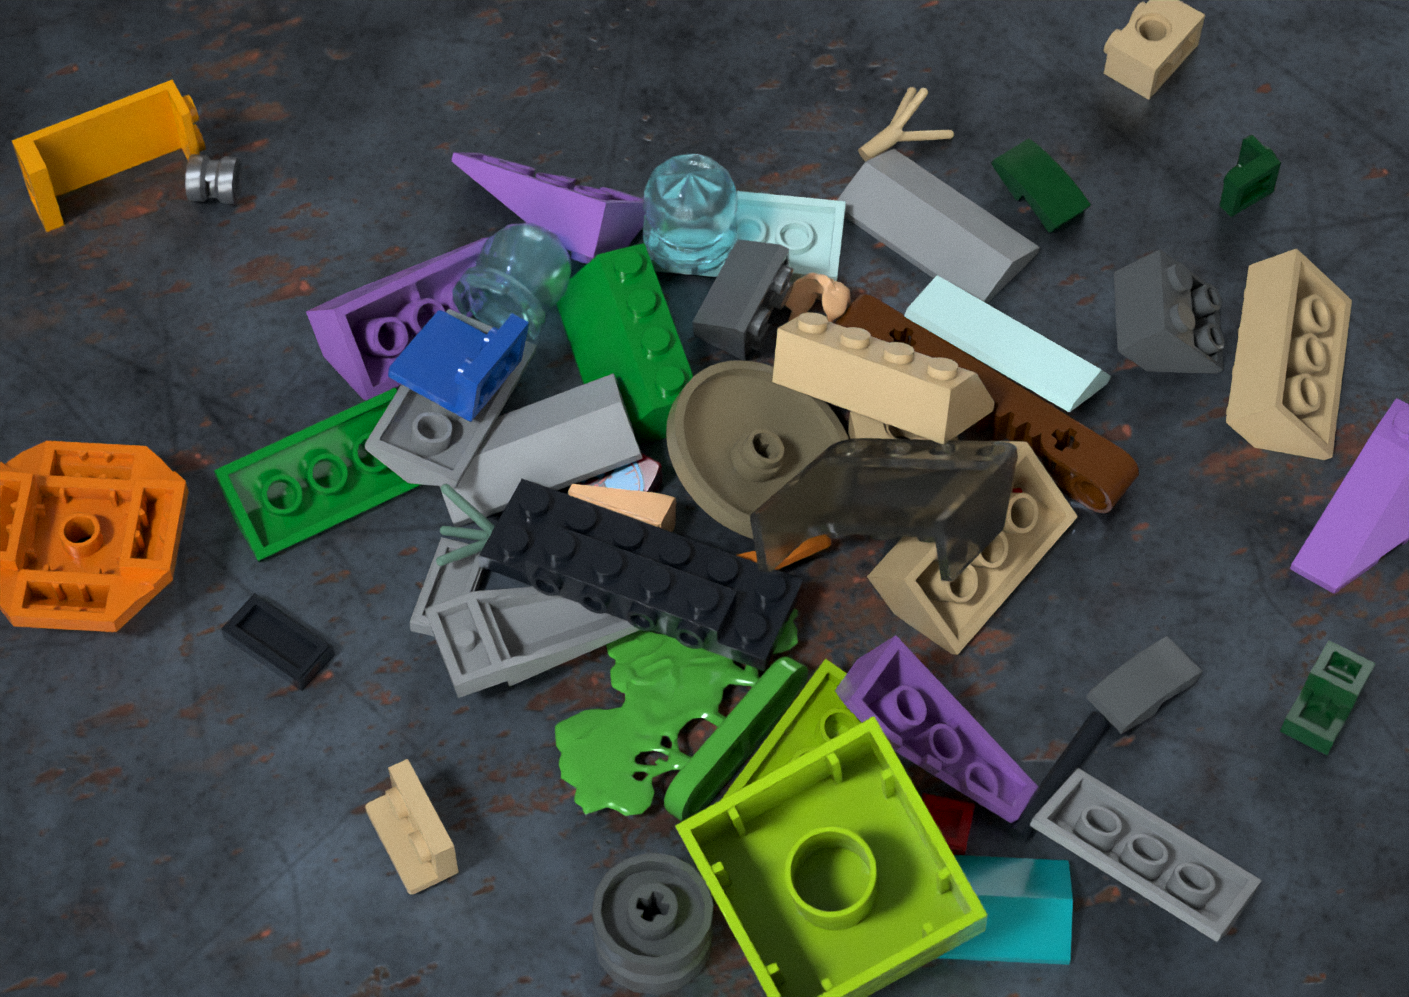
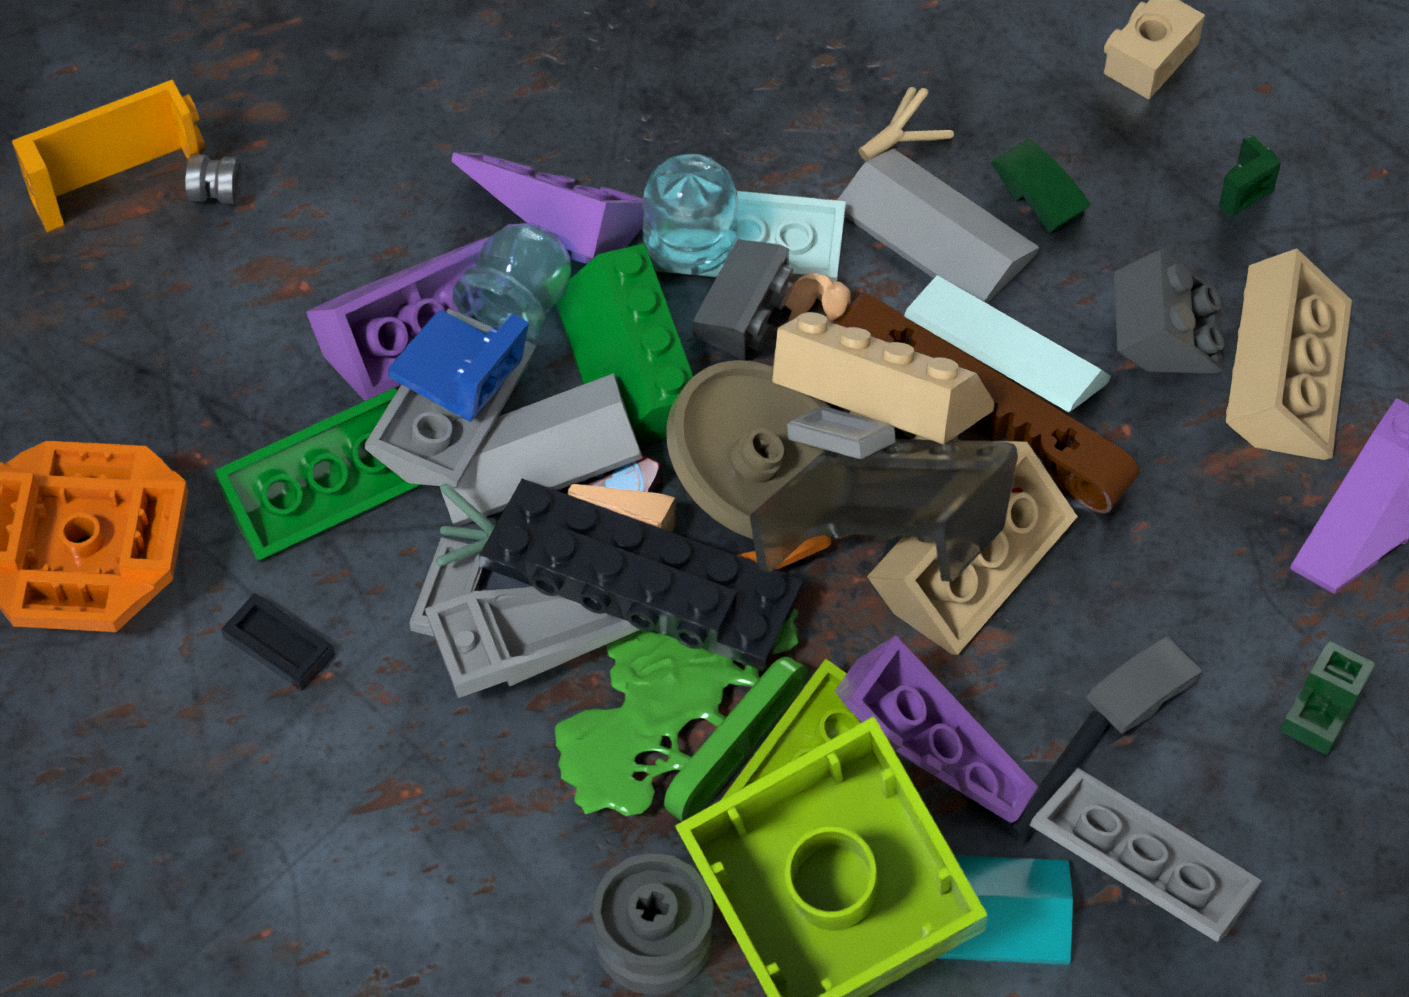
tan bracket [366,759,459,894] -> none
red tile [922,793,975,855] -> none
none -> light grey tile [787,406,896,459]

